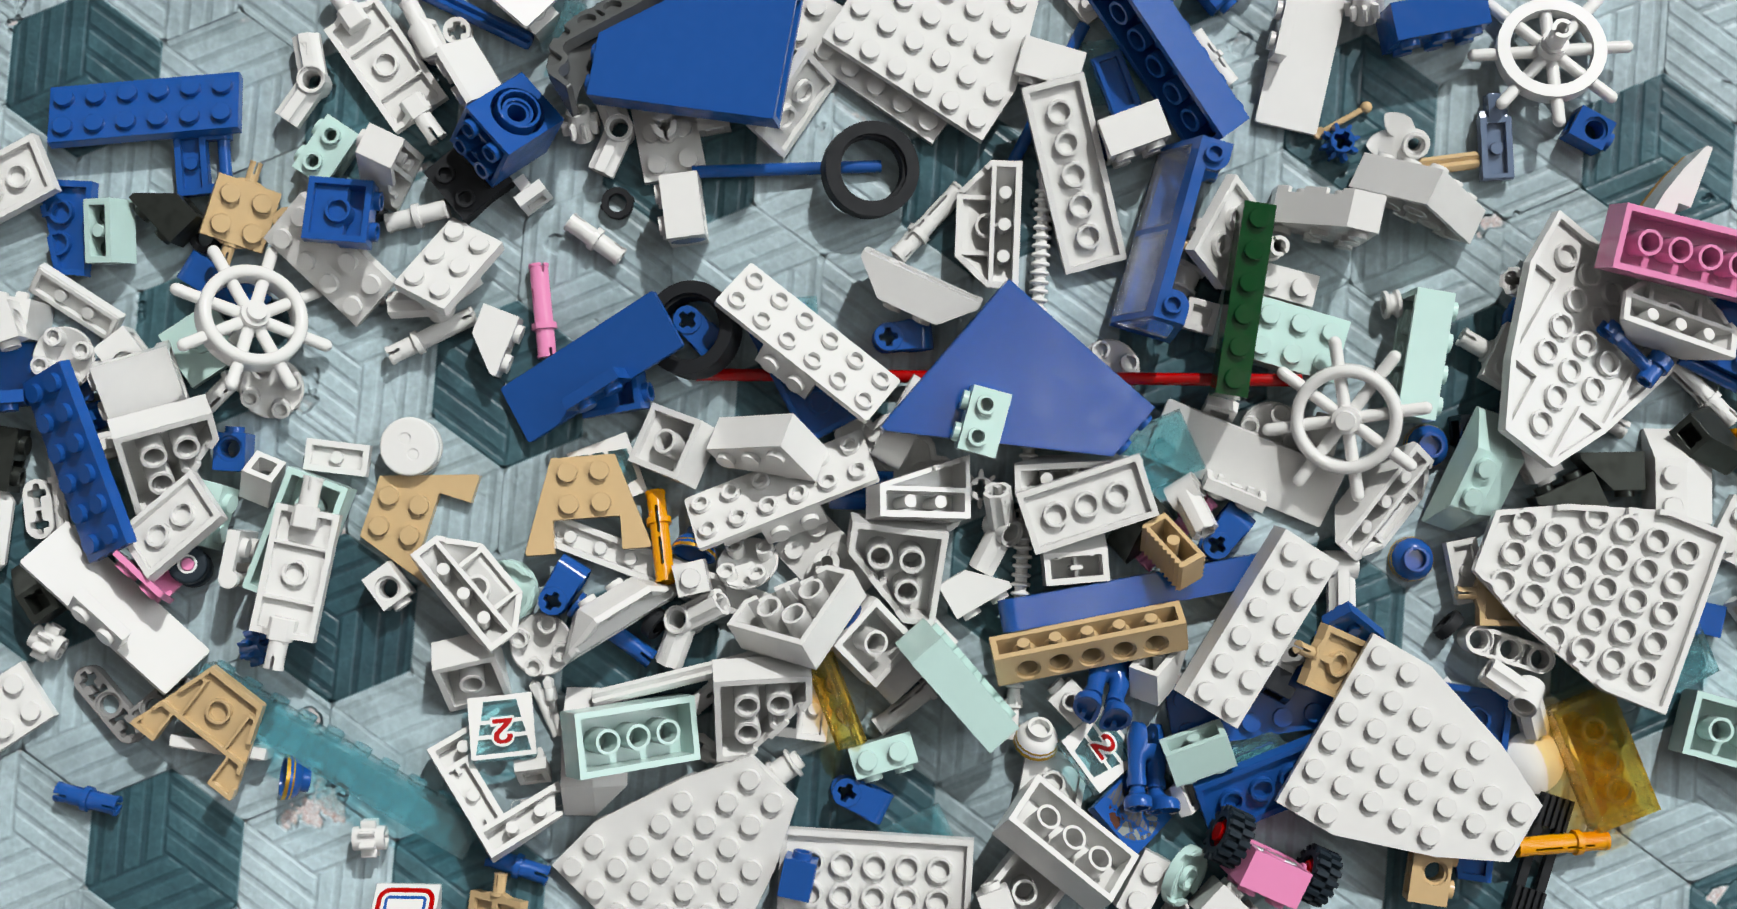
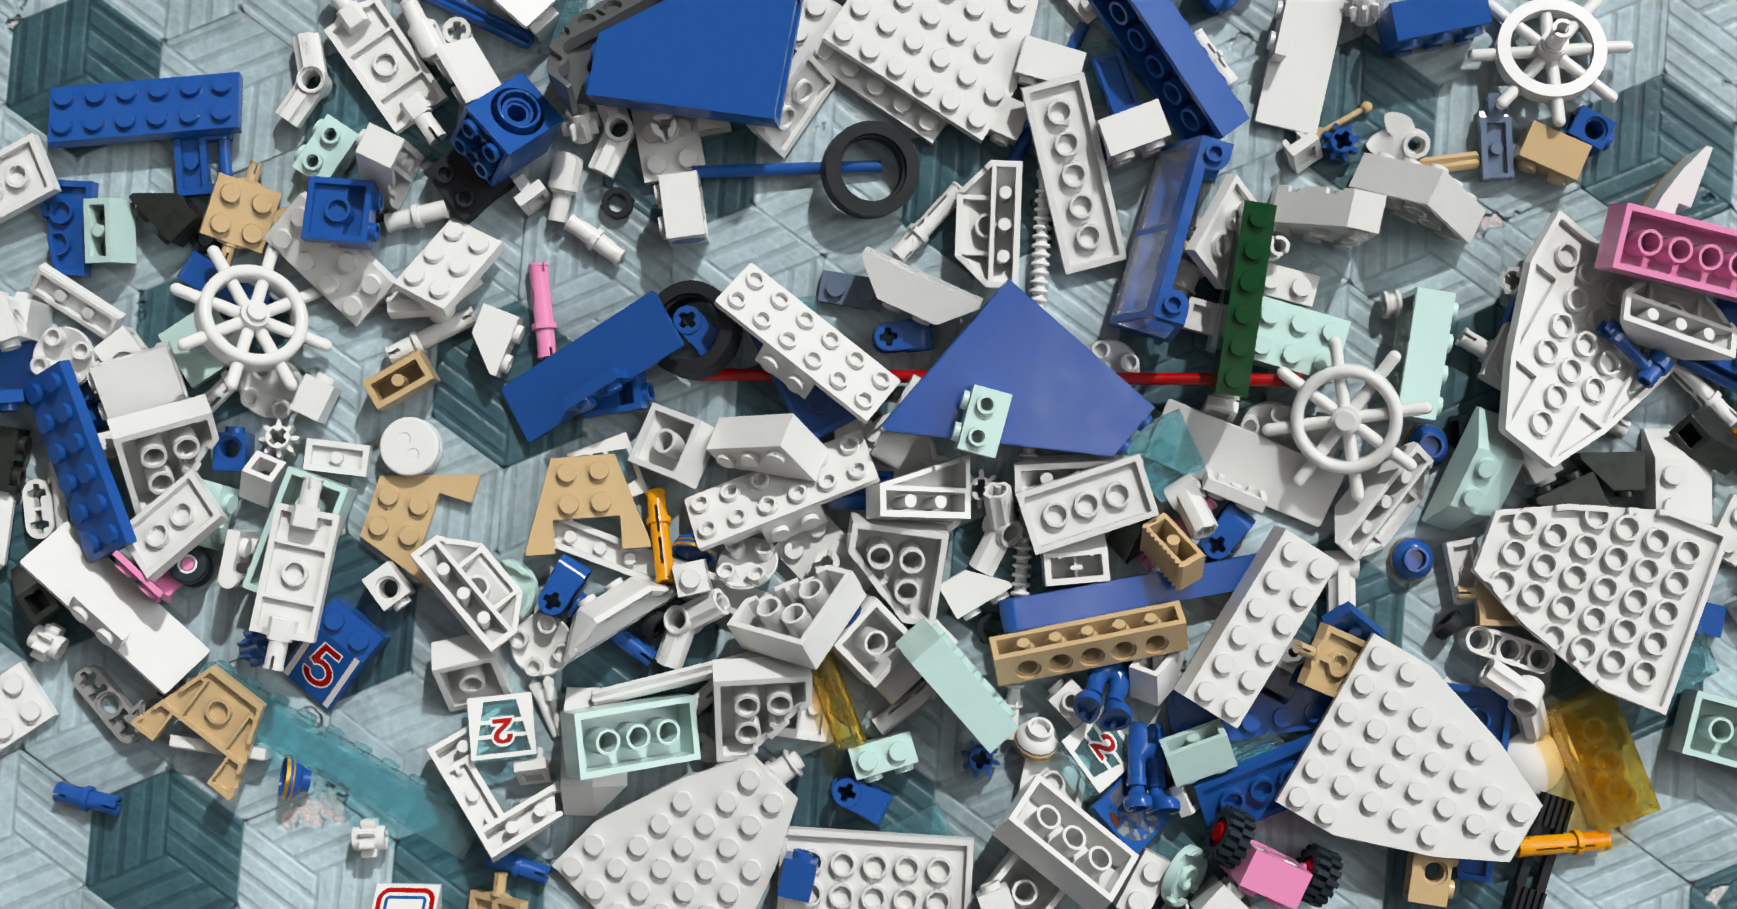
none -> white gear [258,419,301,461]
none -> blue slope [281,597,391,711]
none -> white brick [289,372,342,423]
none -> tan brick [362,350,441,412]
none -> white arm [547,151,583,223]
none -> sand blue plate [818,270,882,312]
none -> blue gear [961,739,1000,778]
none -> black piece [976,612,1007,644]
none -> white brick [987,94,1027,147]
none -> white tile [1282,131,1323,174]
none -> tan brick [1513,120,1592,187]

